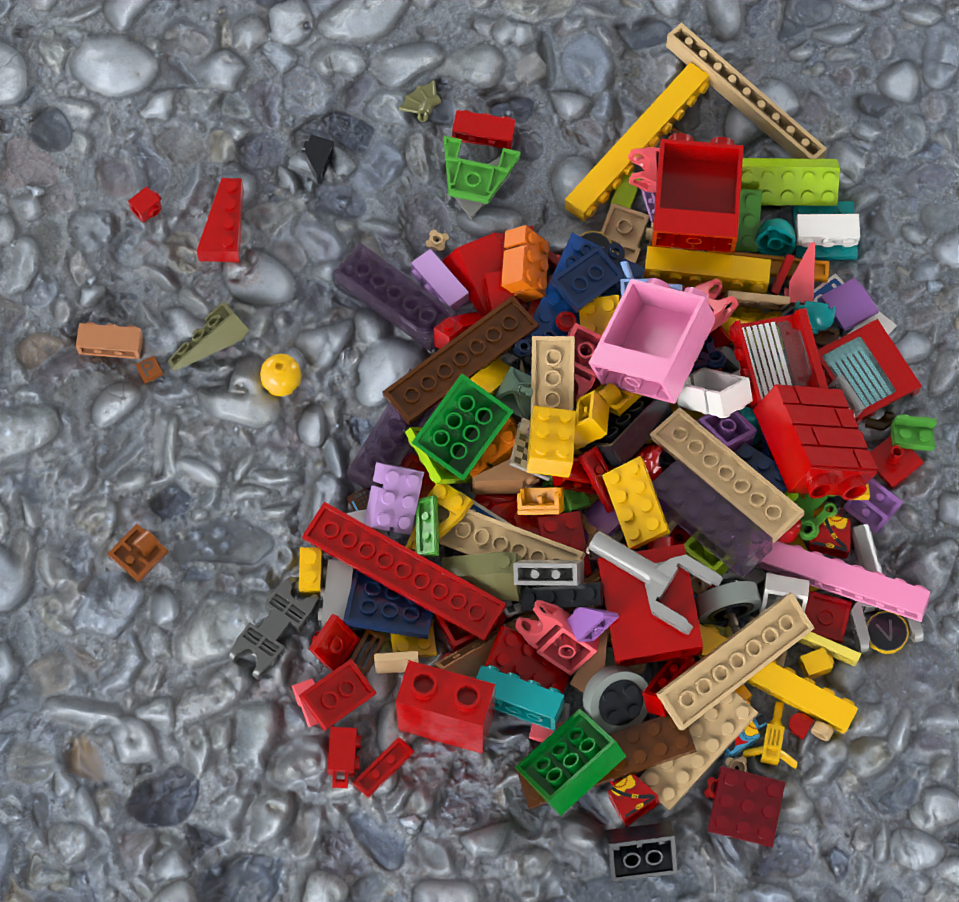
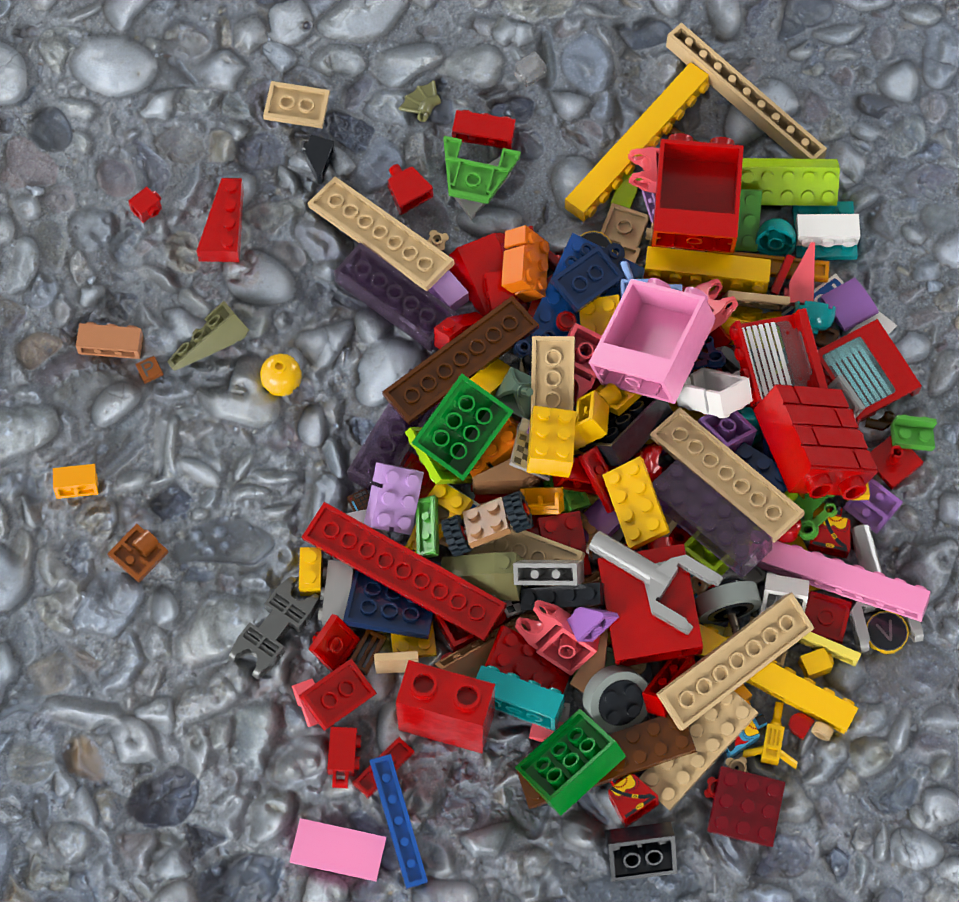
none -> light orange hinge [53,464,99,499]
none -> tan plate [263,81,330,129]
none -> bright pink tile [290,818,387,882]
none -> tan plate [308,177,455,291]
none -> blue plate [369,754,428,889]
none -> red torso [388,164,433,215]
none -> plate [441,491,534,557]

